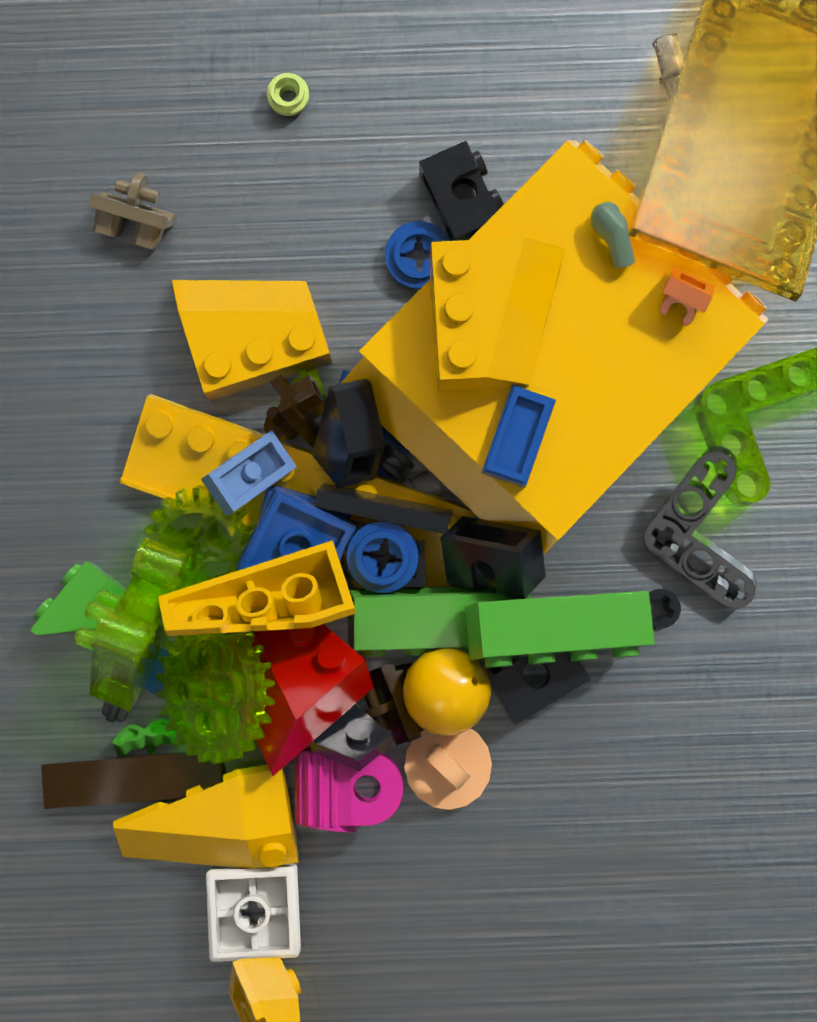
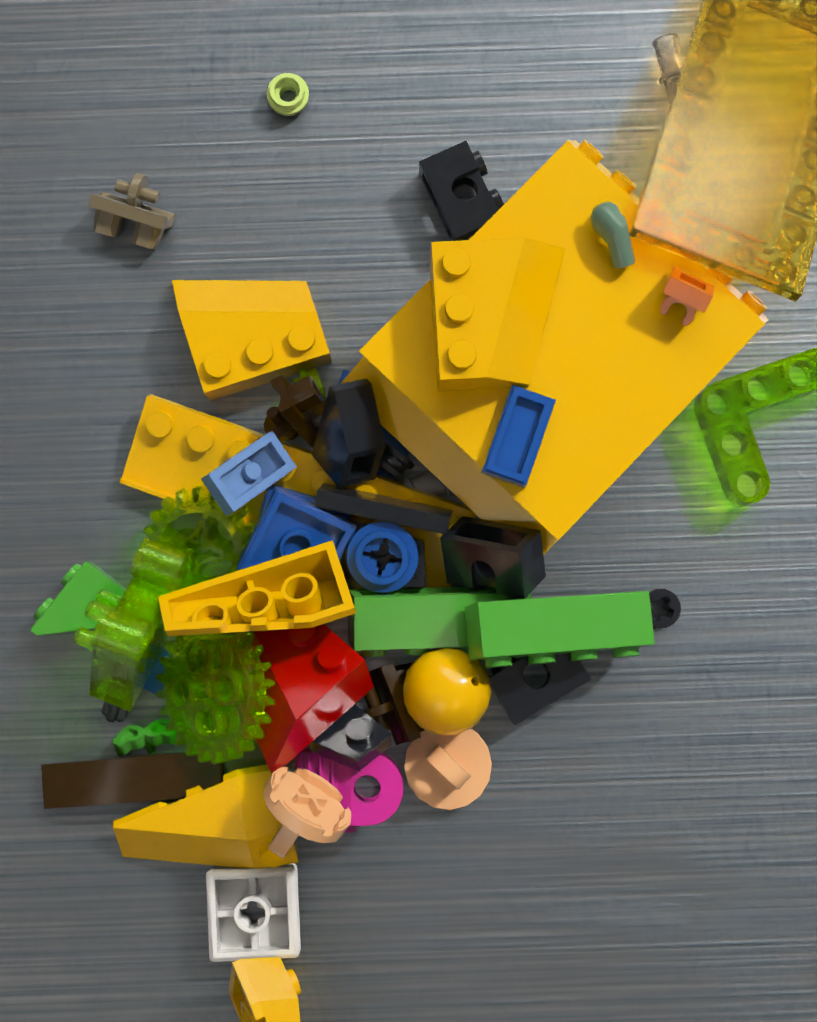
blue gear [385,221,450,290] -> none
black beam [644,446,757,609] -> none
none -> light nougat tile [263,767,351,858]

